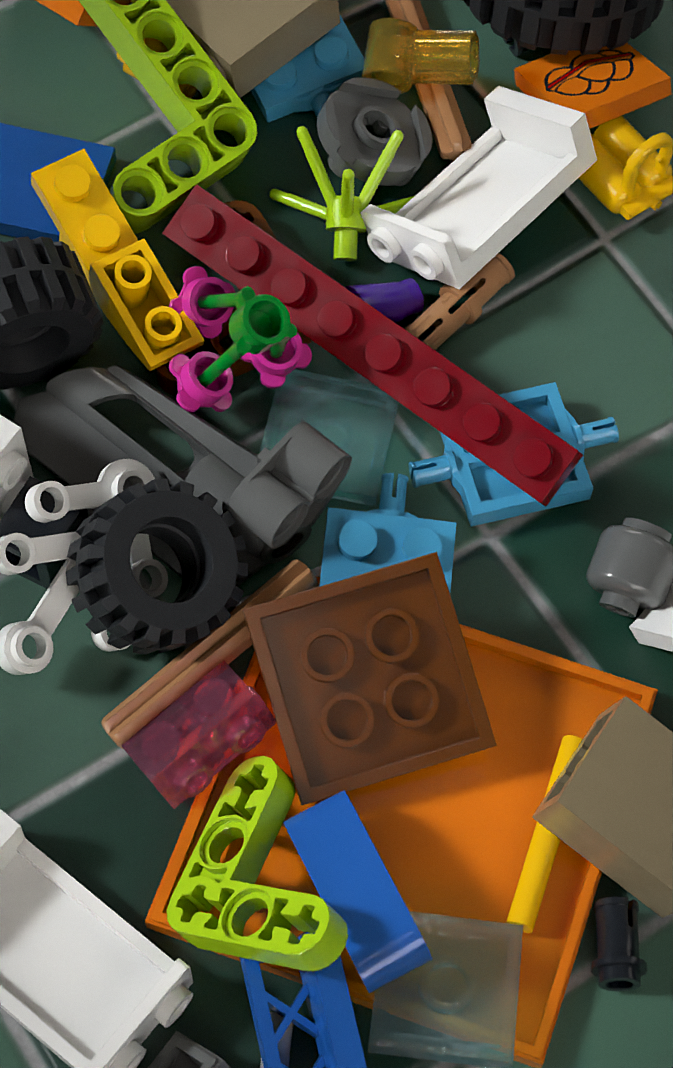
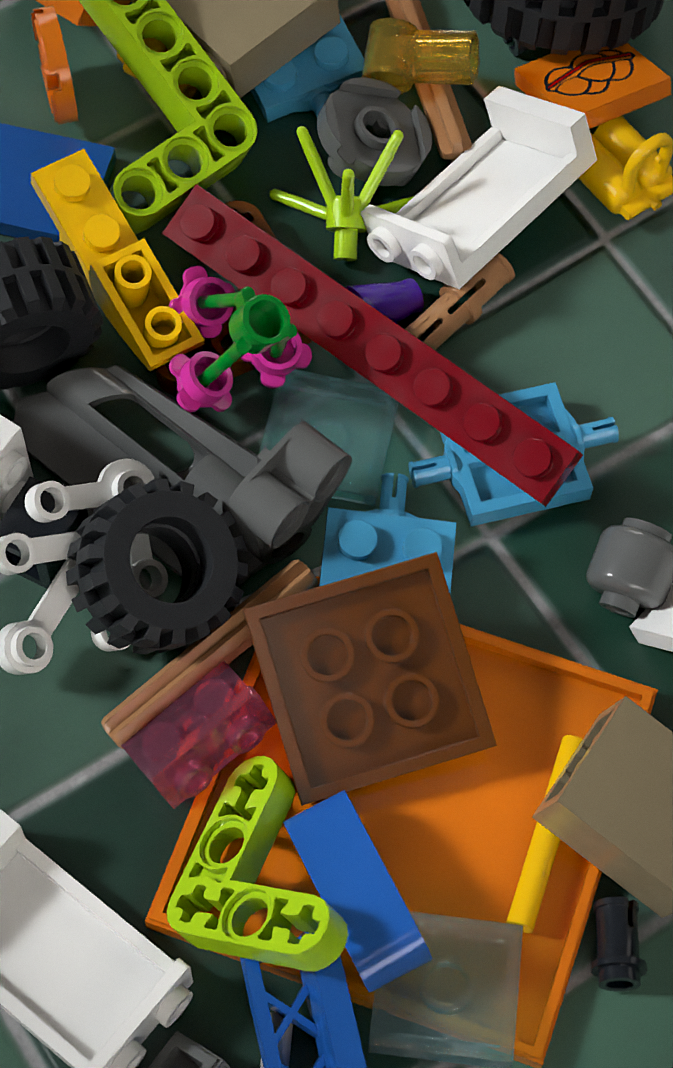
none -> orange tile [31,5,78,125]

